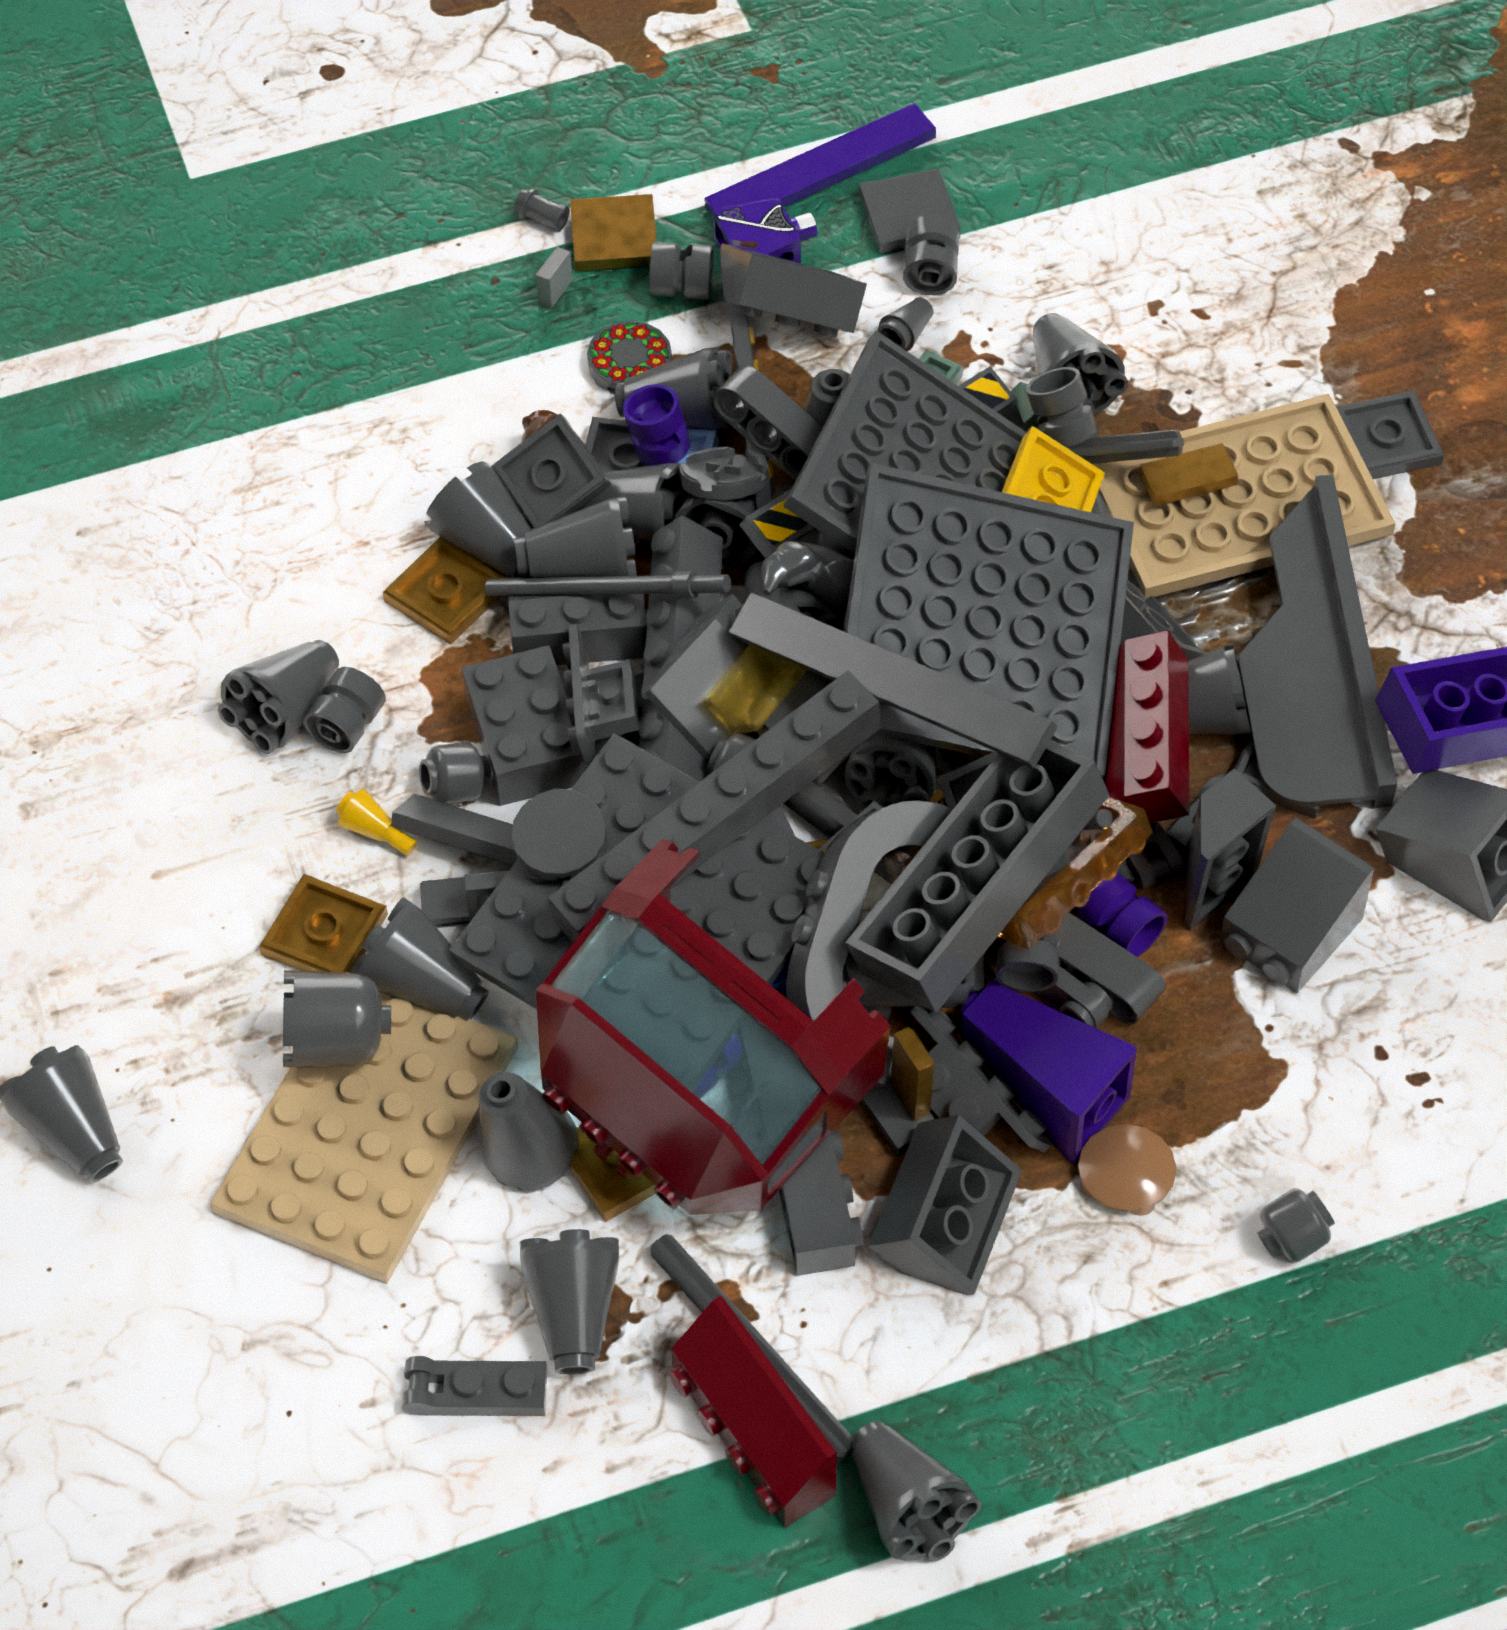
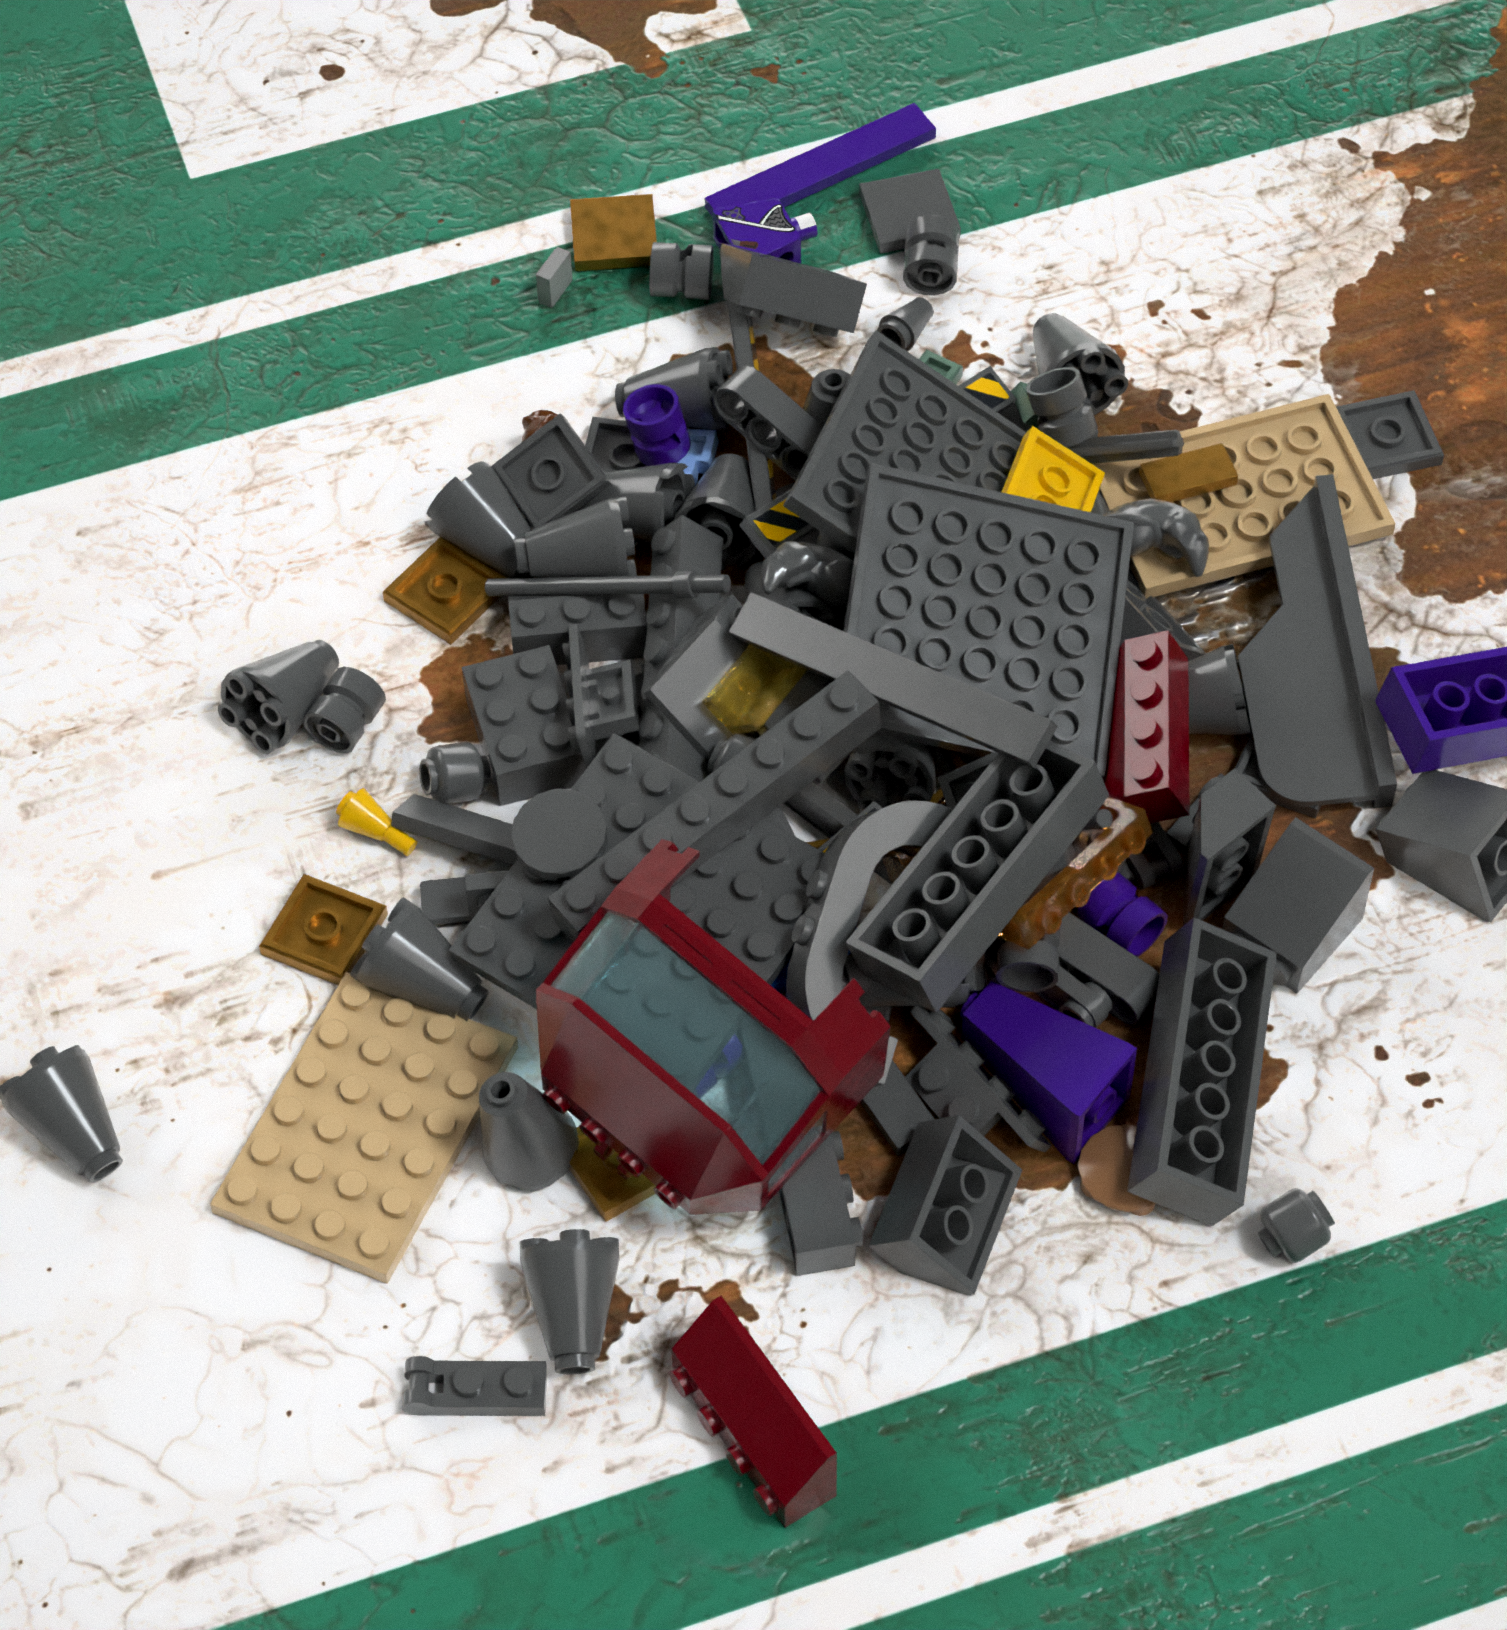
dark grey cylinder [283,970,391,1068] -> none
dark grey pin [514,188,570,232] -> none
tile [587,320,672,390] -> none
dark grey axle [650,1234,853,1462] -> none
dark grey tile [679,447,768,500] -> none
dark grey cone [851,1421,981,1561] -> none
pearl gold tile [890,1027,935,1121] -> none
none -> dark grey animal [1102,498,1209,577]
none -> dark grey brick [1127,917,1277,1226]

